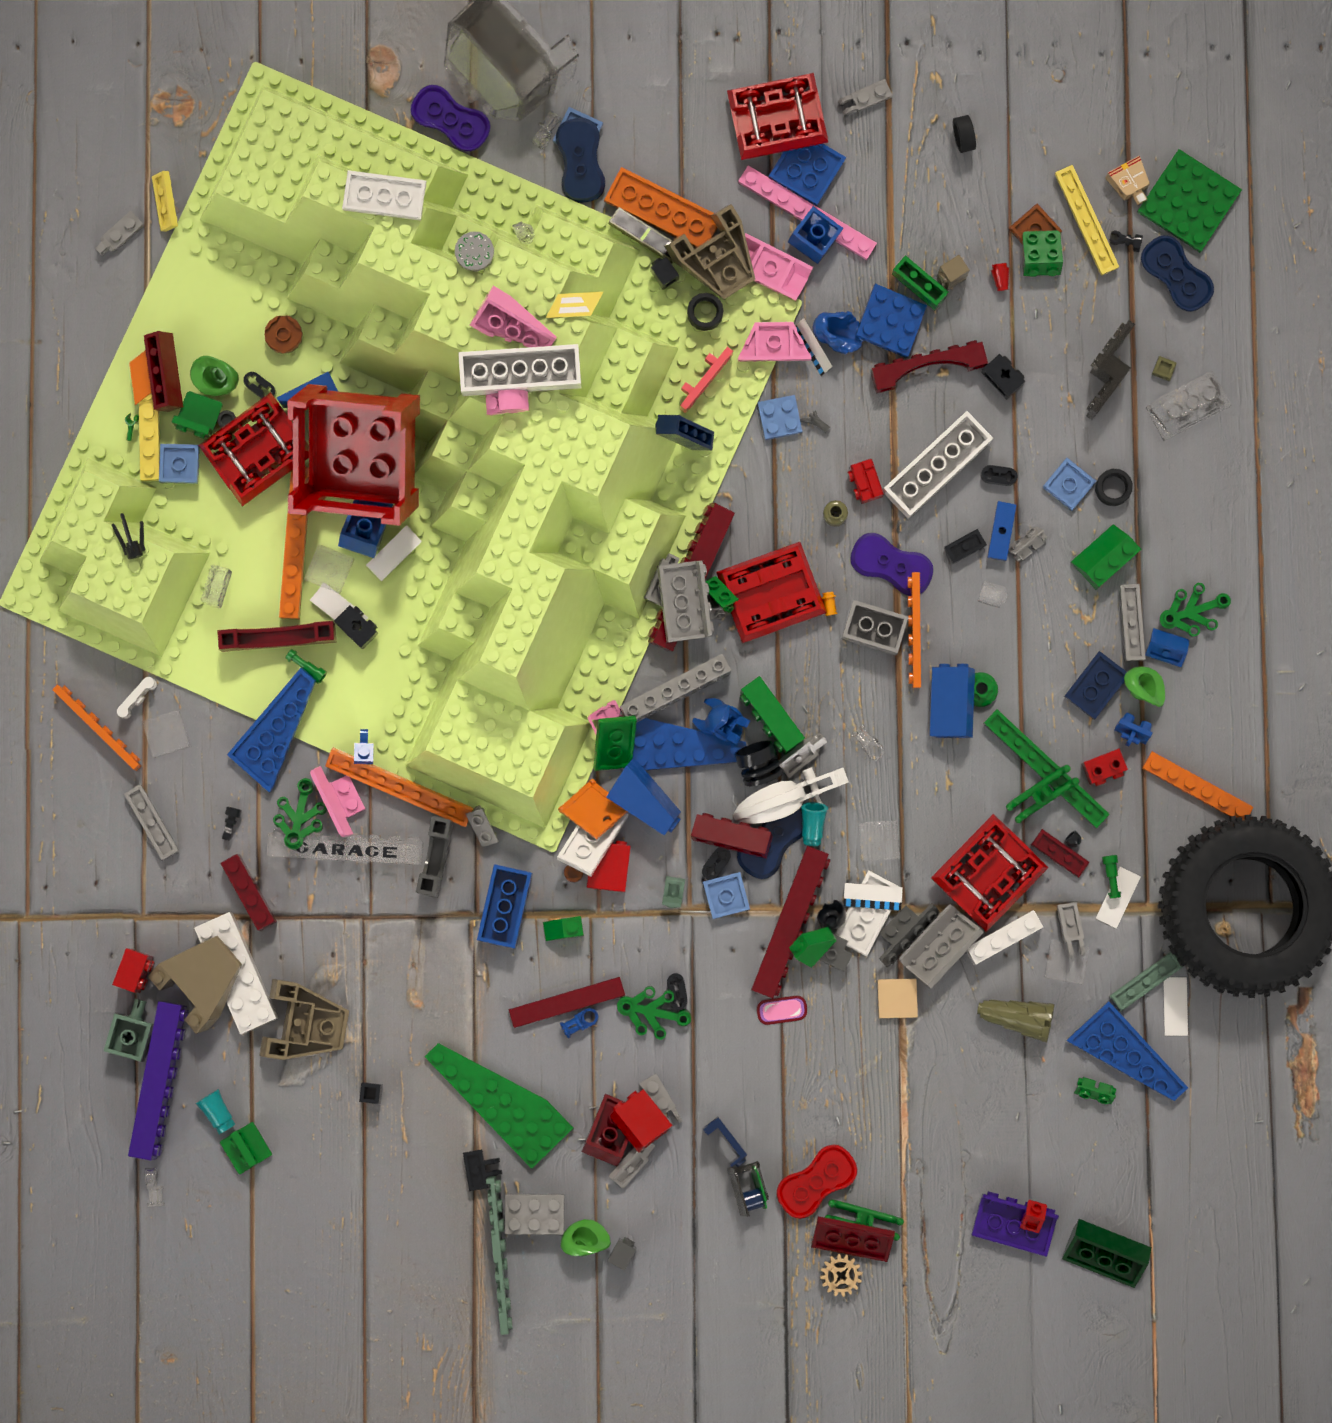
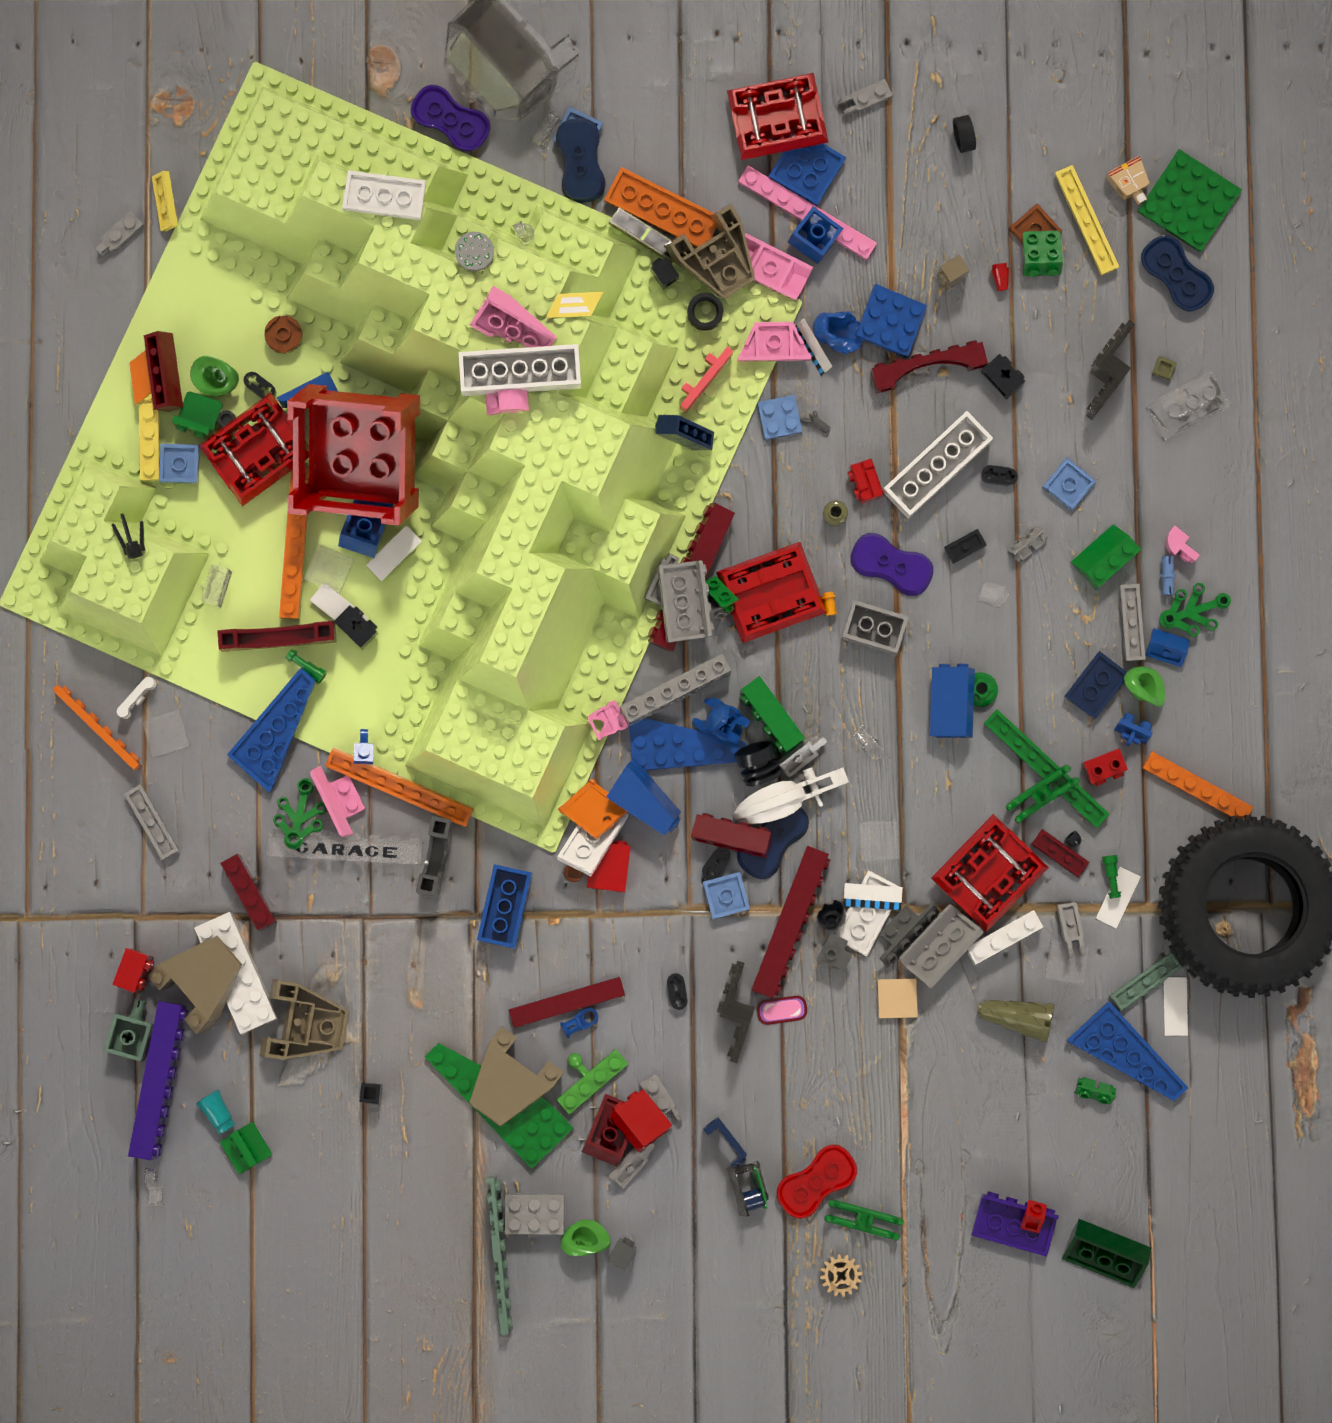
green hand [125,413,139,441] -> none
black piece [222,806,242,841] -> none
black hinge [463,1149,502,1191] -> none
light grey hinge [466,805,499,847] -> none
green slope [543,916,584,941] -> none
green tile [593,716,637,771] -> none
green plant [617,986,691,1040] -> none
sand green bracket [662,876,685,908] -> none
green slope [789,927,837,968] -> none
teal plant [801,802,828,846] -> none
dark red tile [811,1216,895,1262] -> none
green brick [892,255,949,311] -> none
orange plate [907,572,921,688] -> none
blue tile [987,501,1017,561] -> none
black tyre [1095,469,1133,506] -> none
black piece [1109,230,1143,252] -> none
none -> dark tan wedge [469,1026,564,1127]
none -> bright green plate [557,1049,628,1114]
none -> clear smoke bracket [717,961,755,1063]
none -> medium blue pin [1160,556,1176,595]
none -> bright pink brick [1165,525,1200,563]

